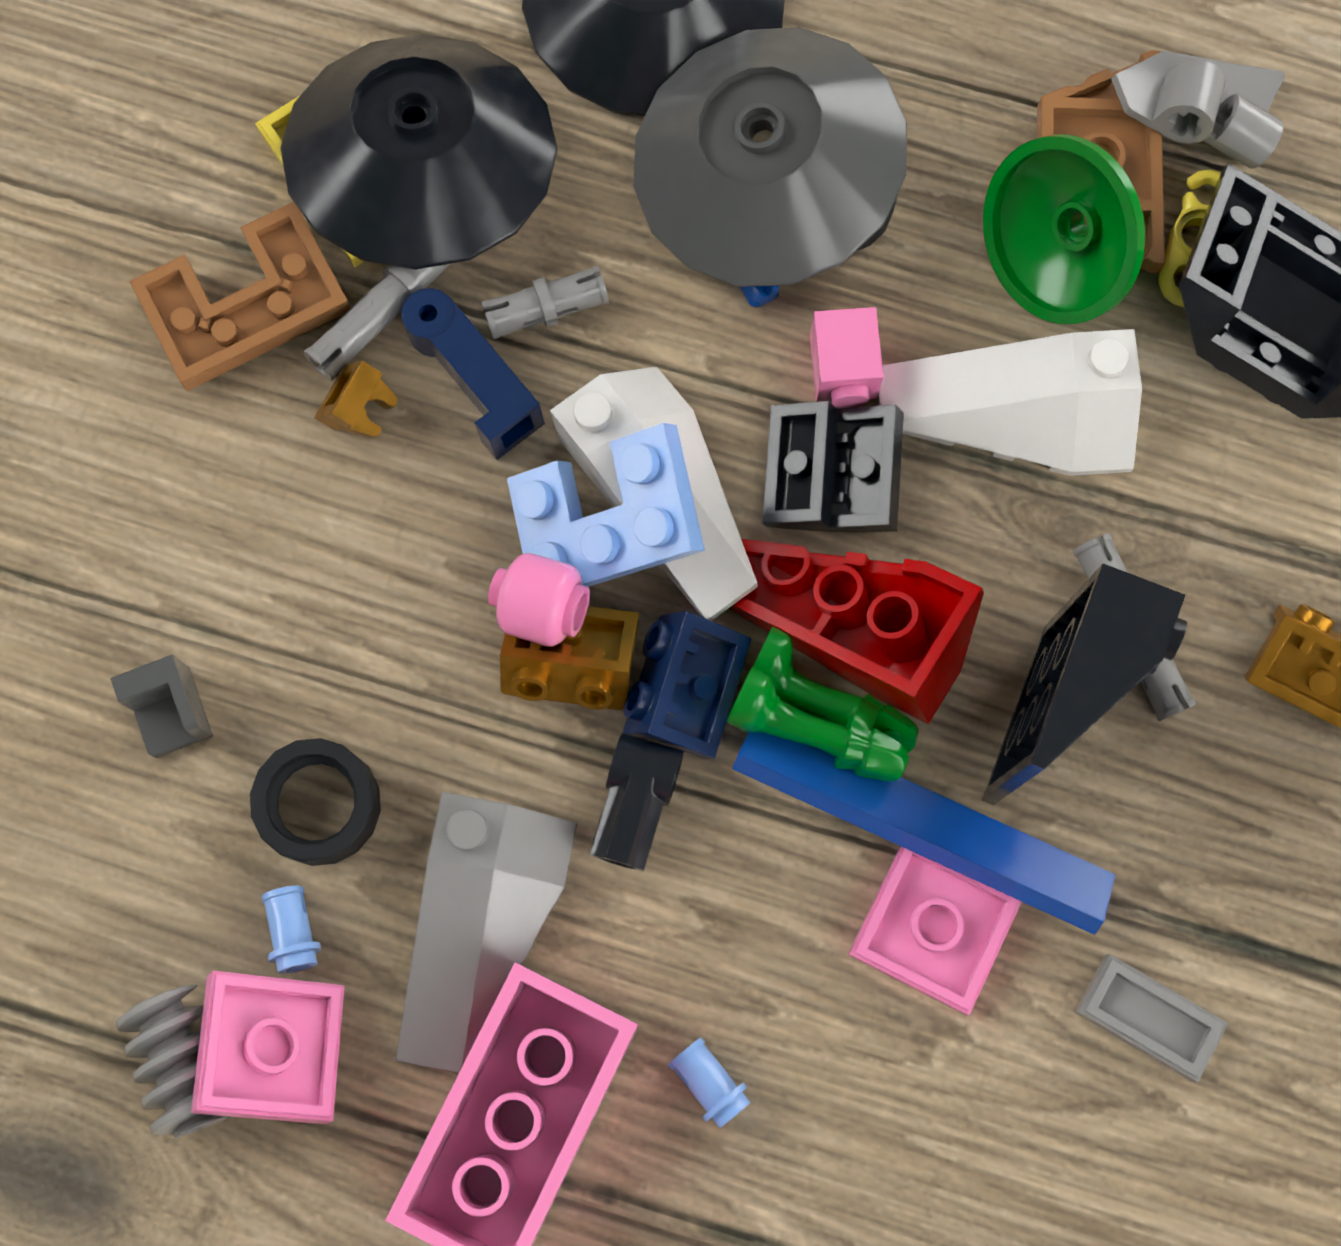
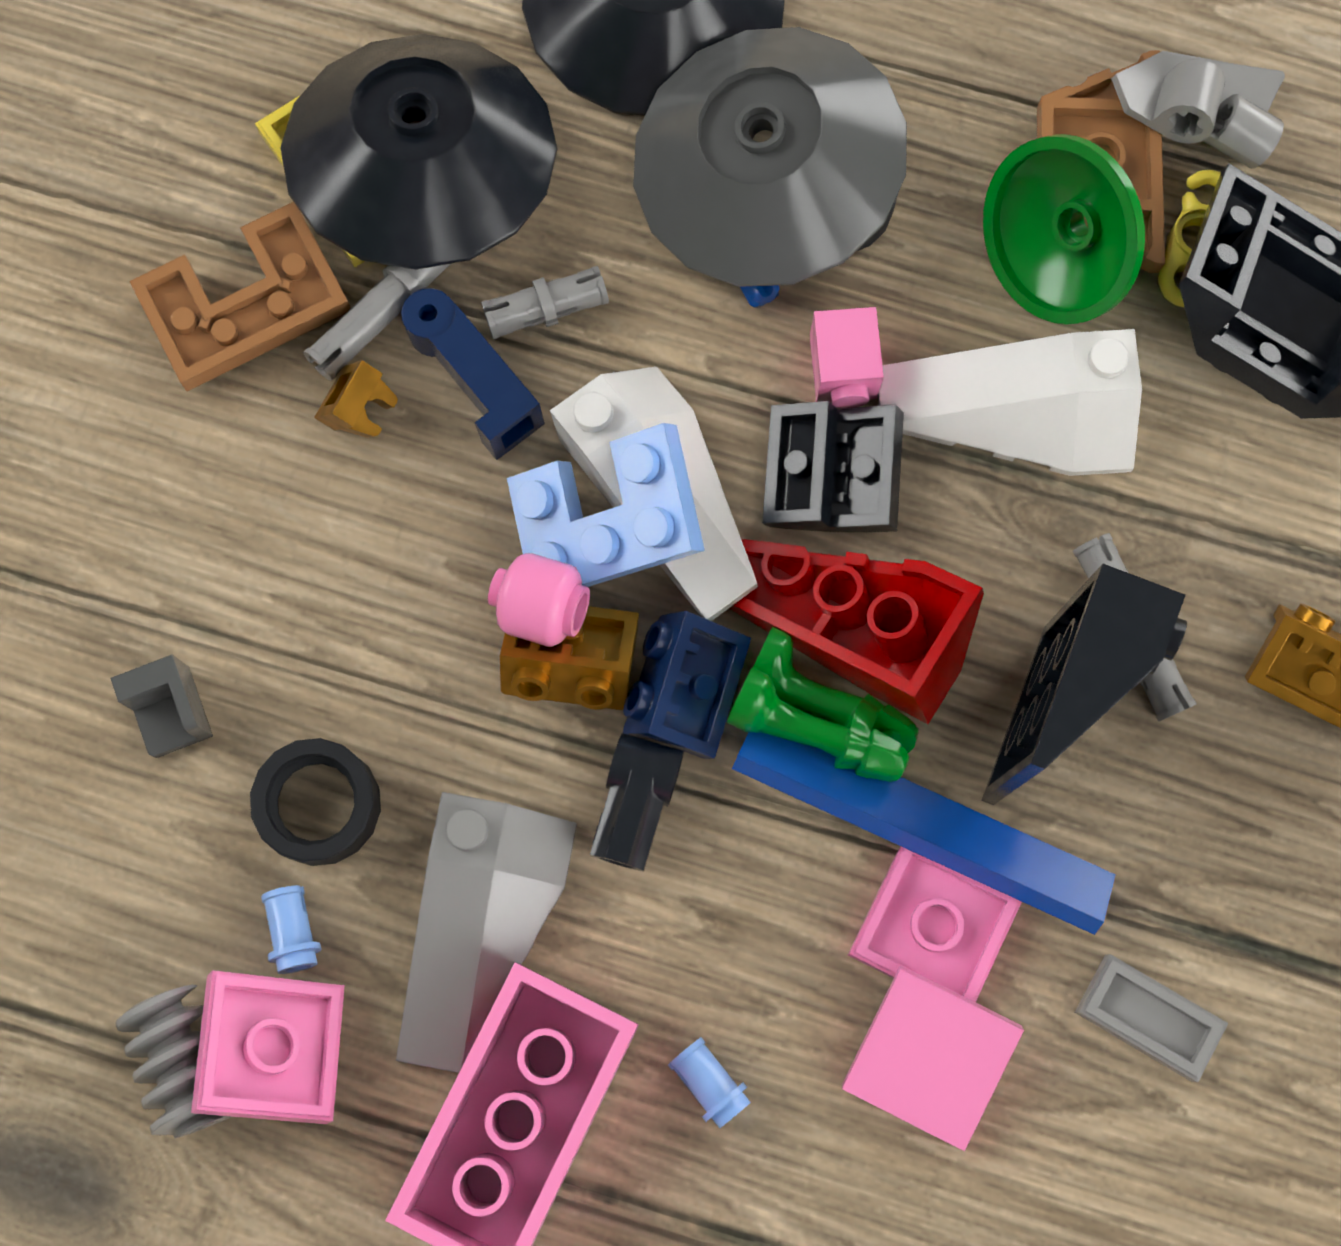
none -> bright pink tile [842,965,1024,1151]

